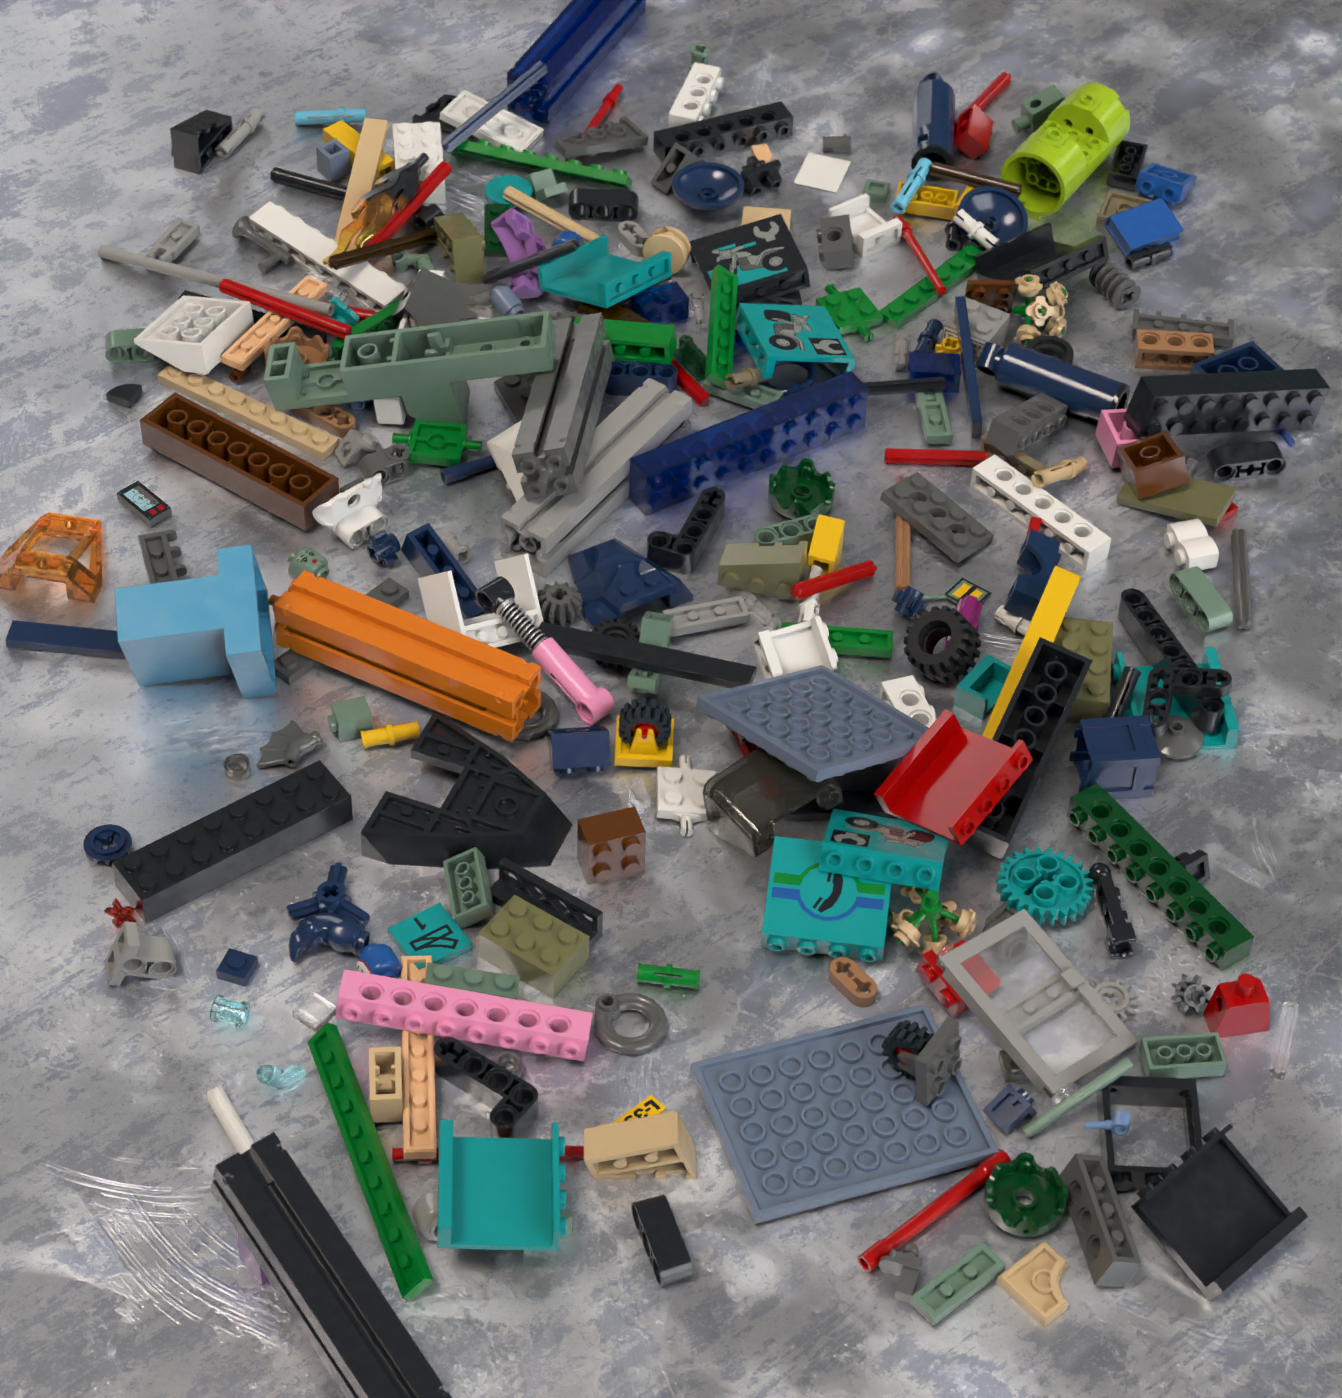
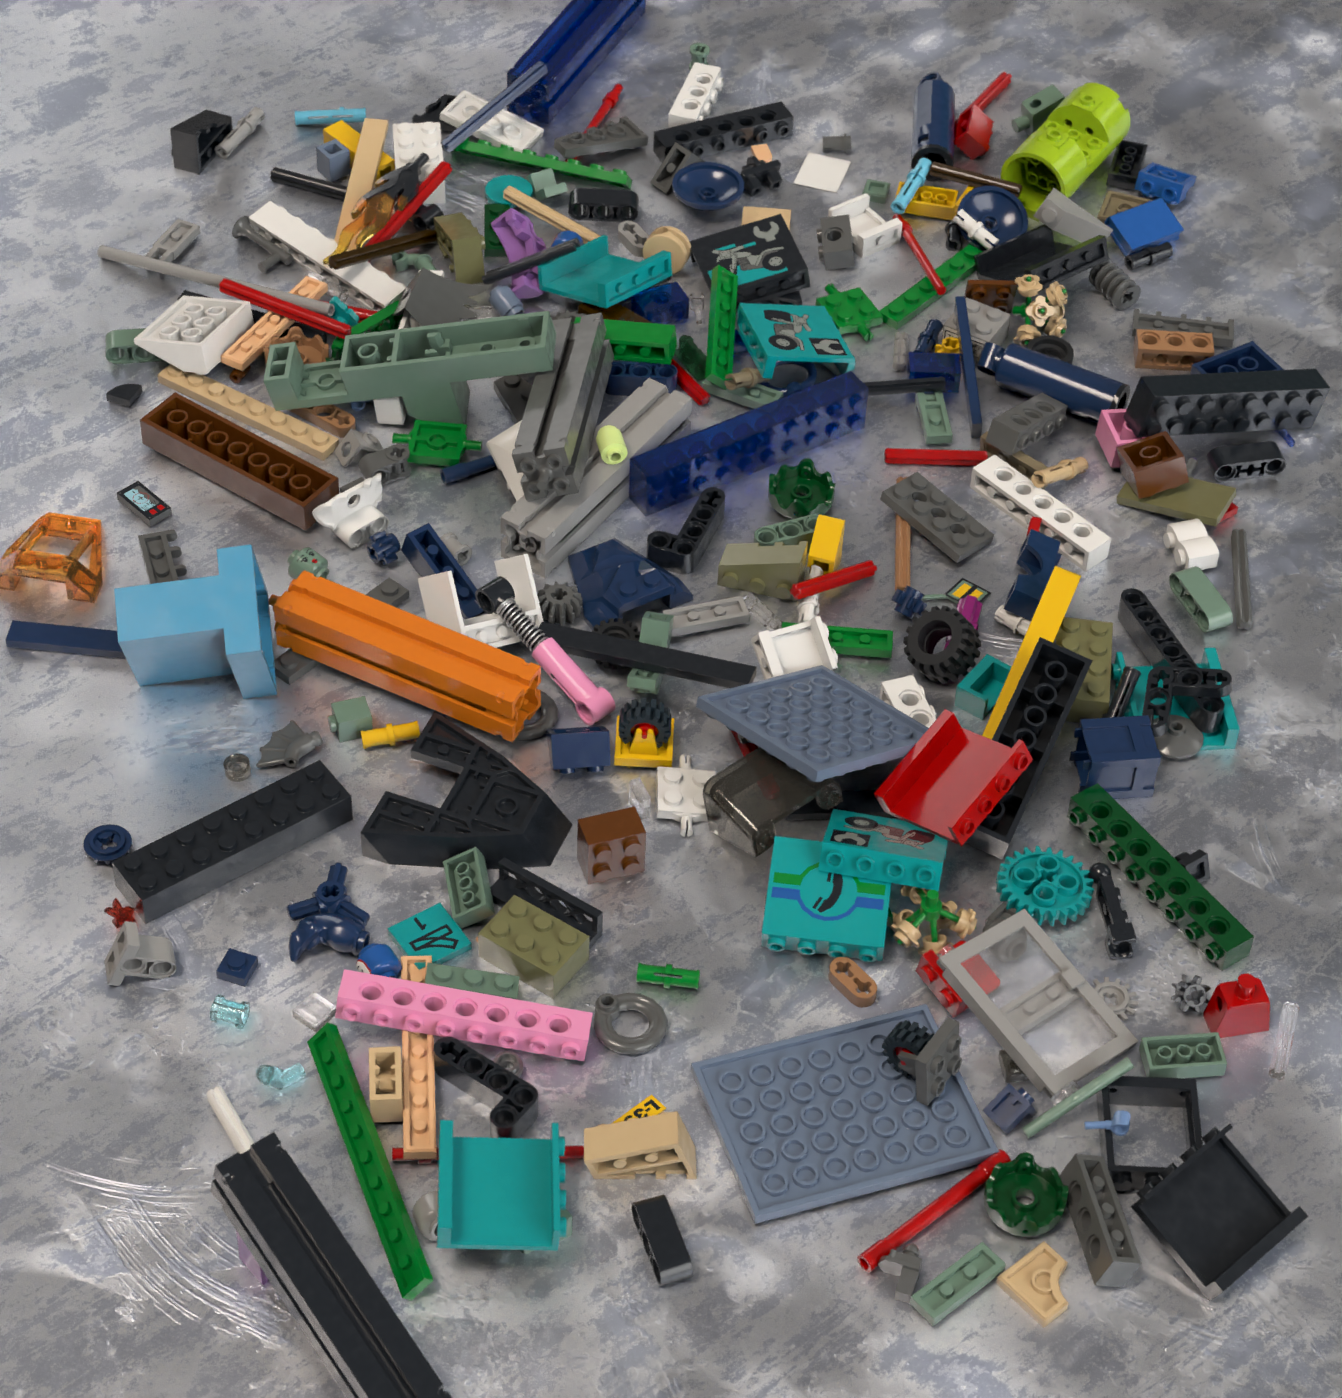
none -> yellowish green brick [596,425,628,464]
none -> light grey slope [1034,188,1113,242]

